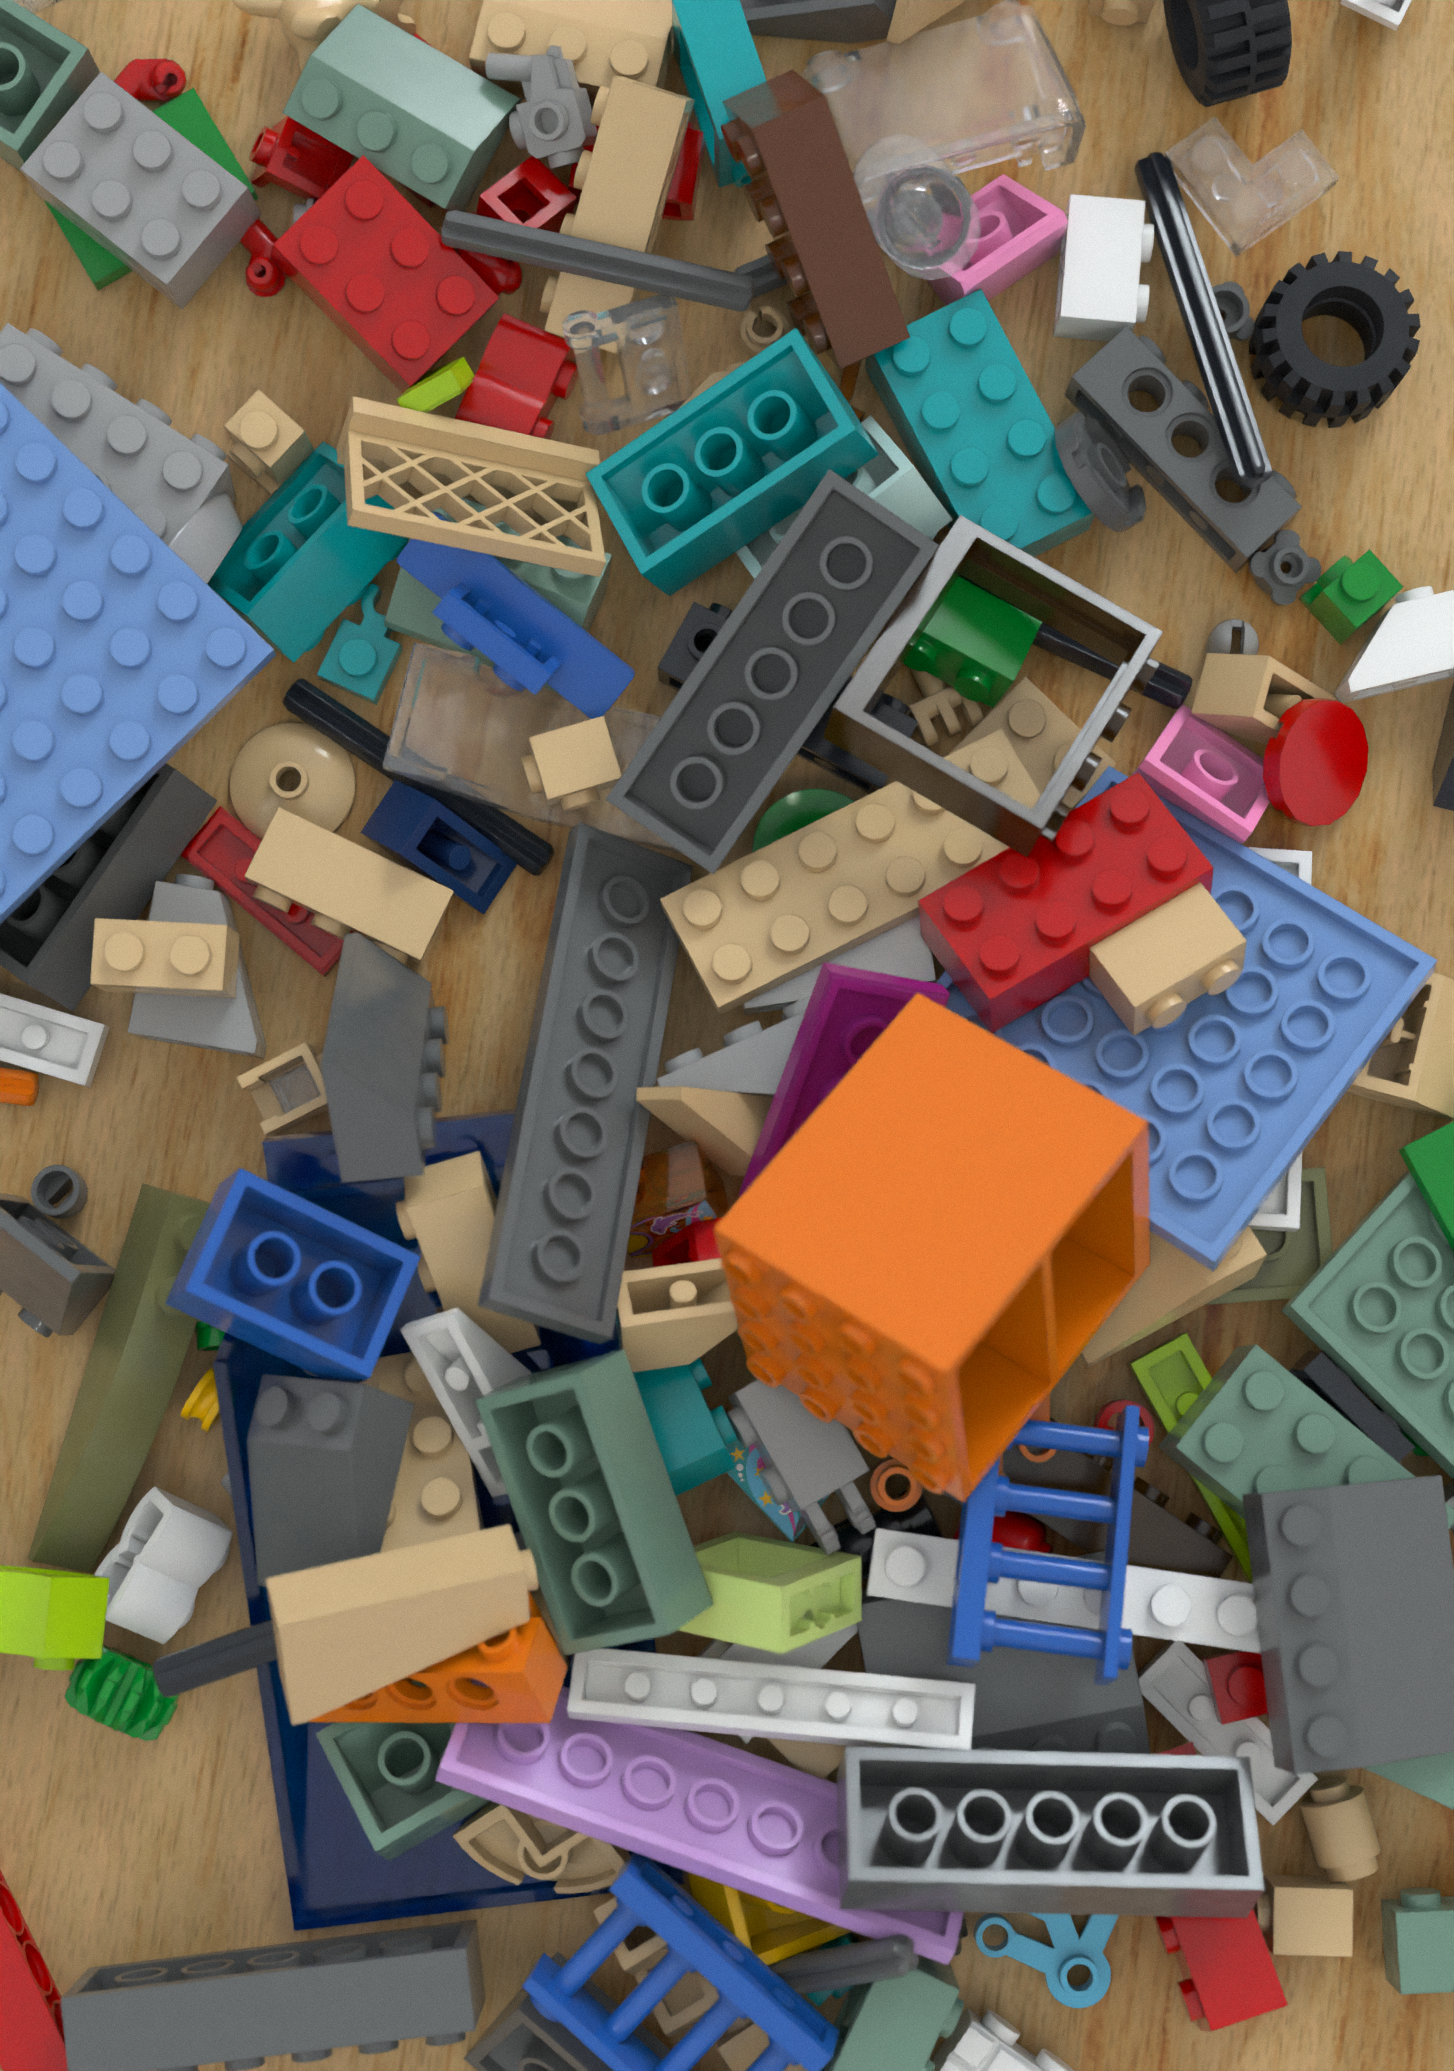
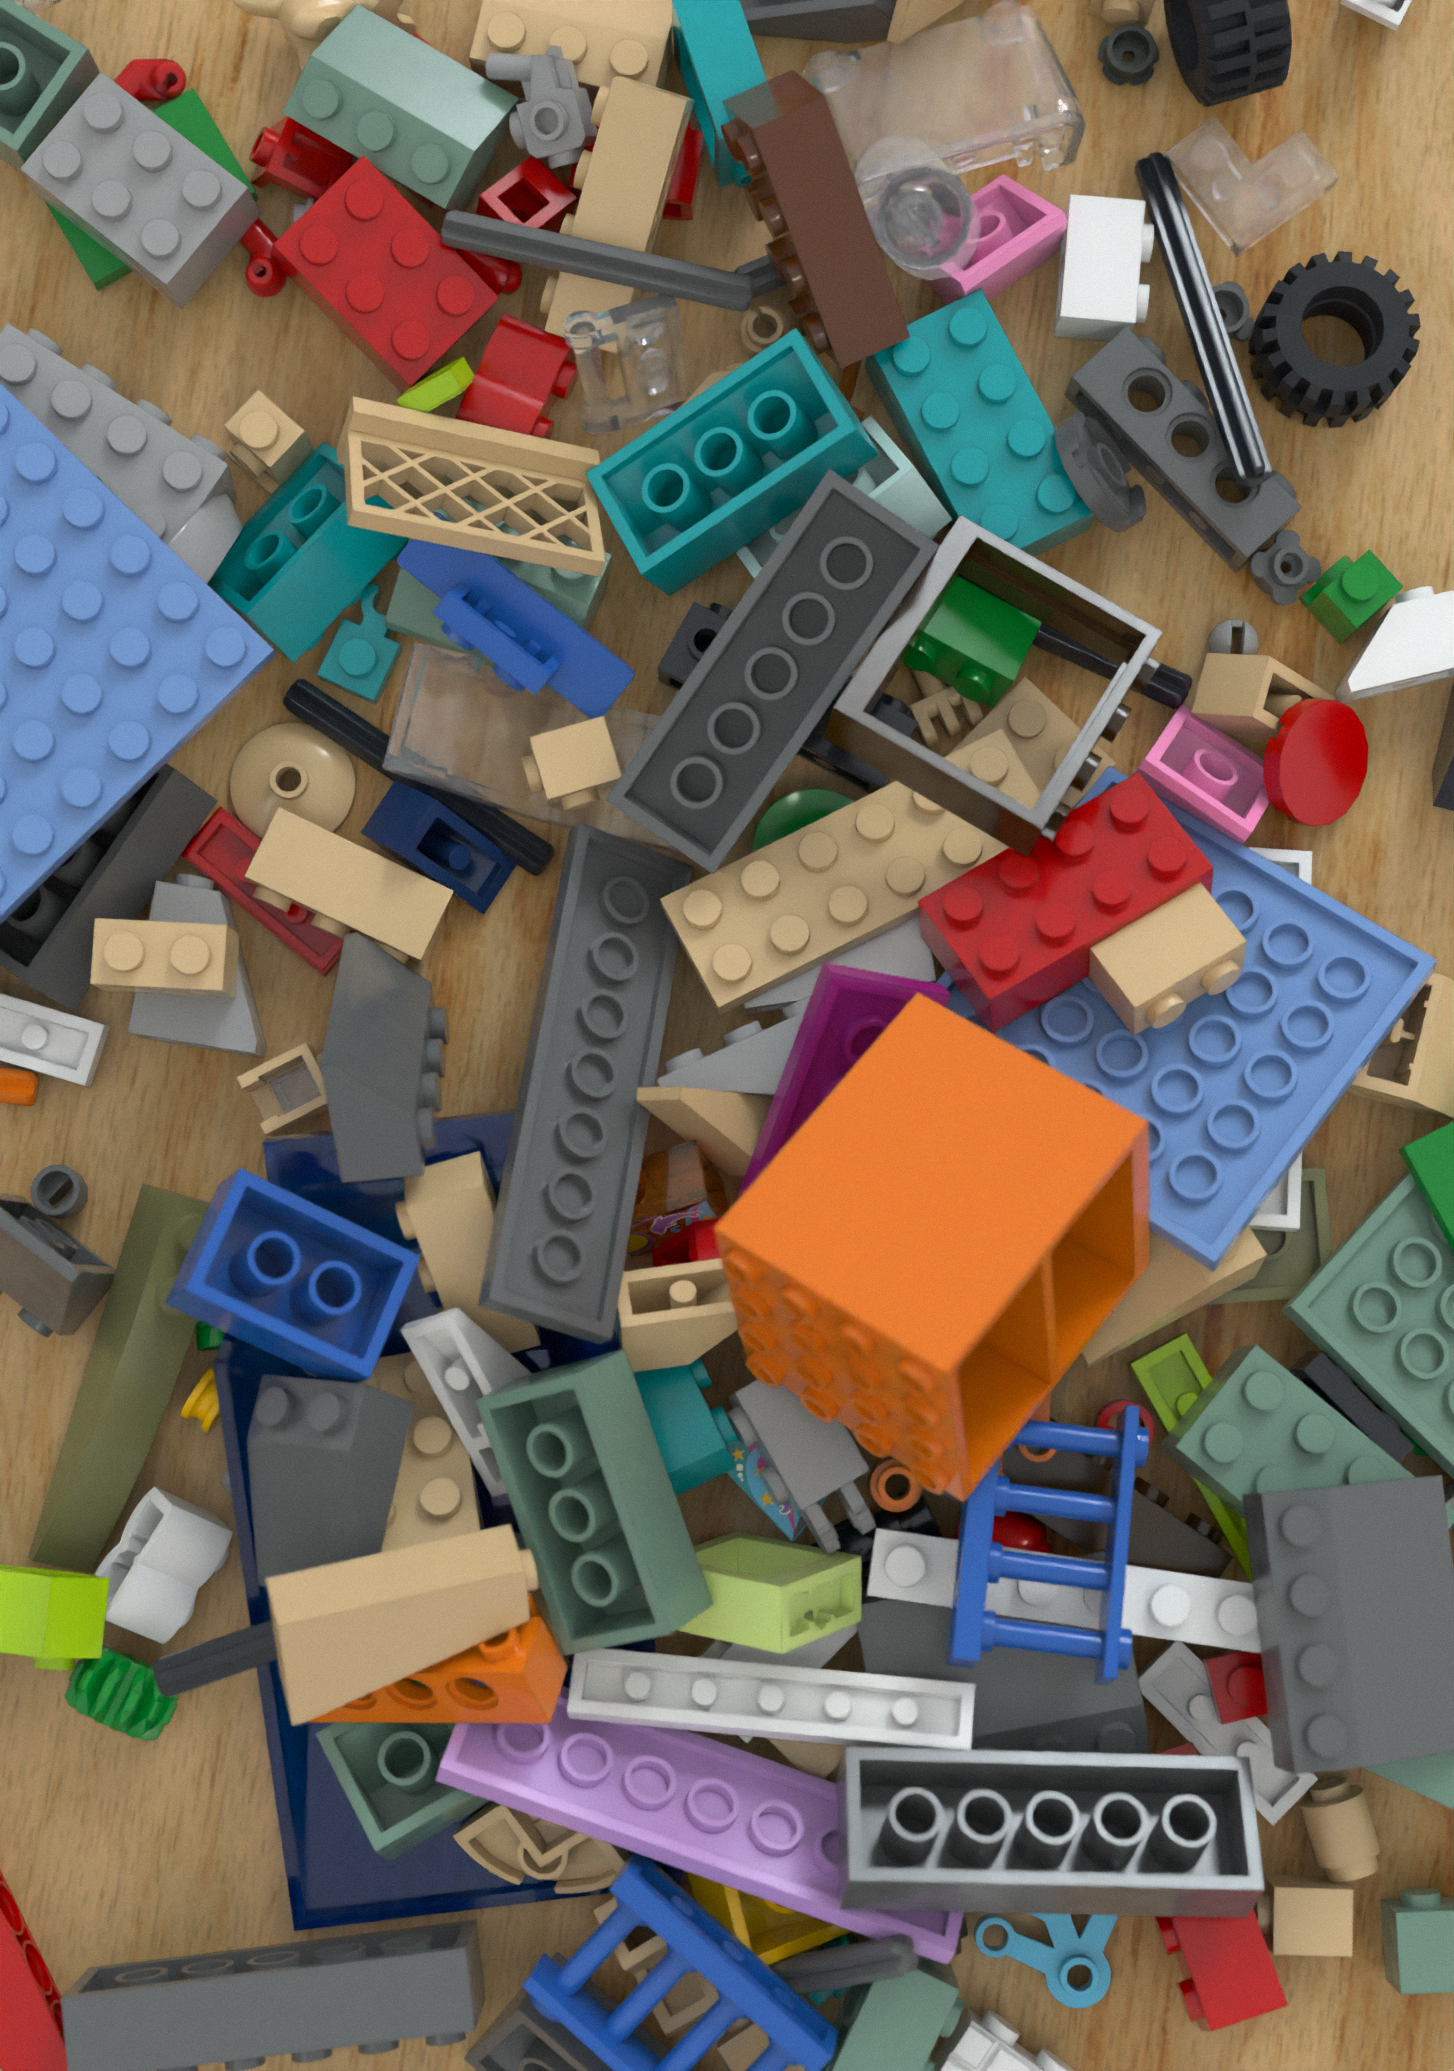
none -> pearl dark grey plate [1098,24,1159,86]

